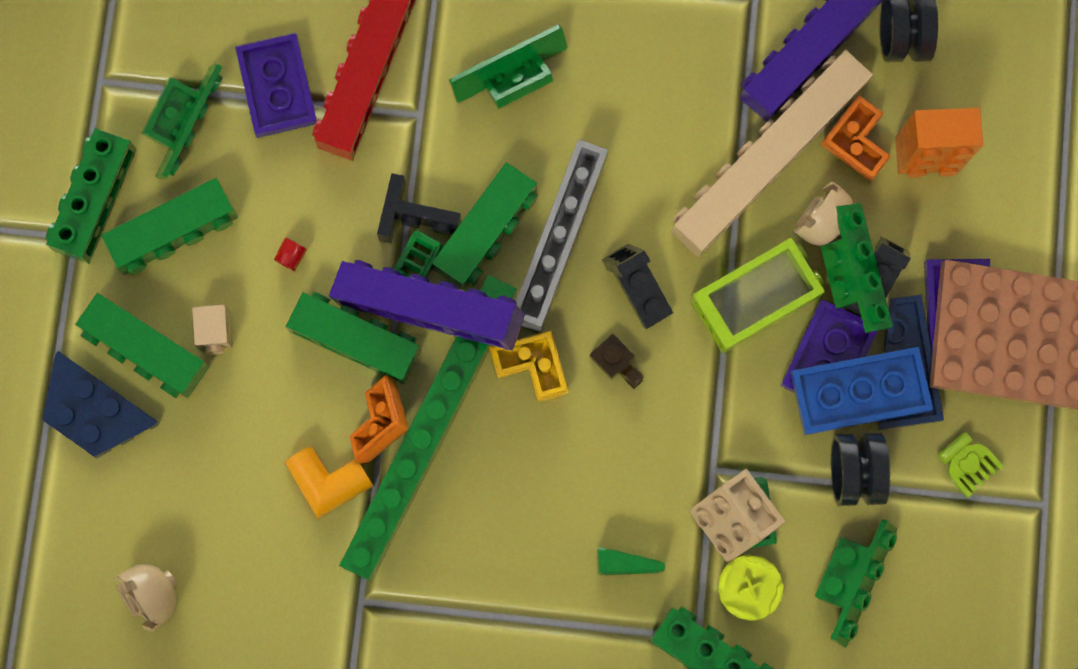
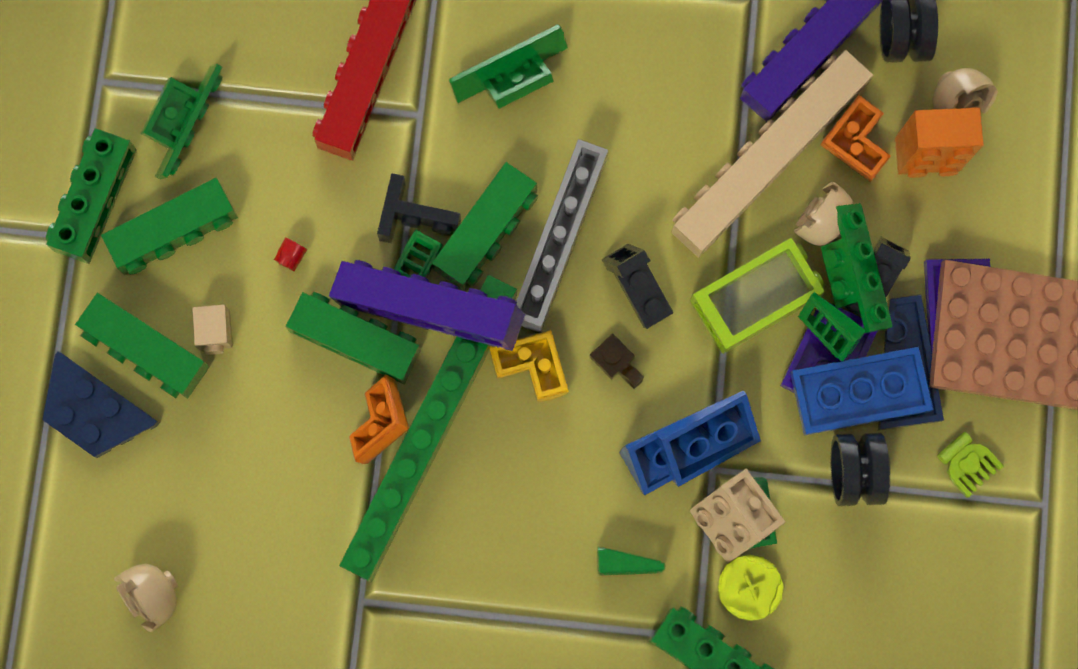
dark purple plate [235,33,317,138] -> none
light orange brick [285,447,374,519] -> none
green bracket [814,519,897,648] -> none
none -> blue slope [619,391,761,496]
none -> green slope [798,292,866,362]
none -> tan cylinder [932,68,998,114]

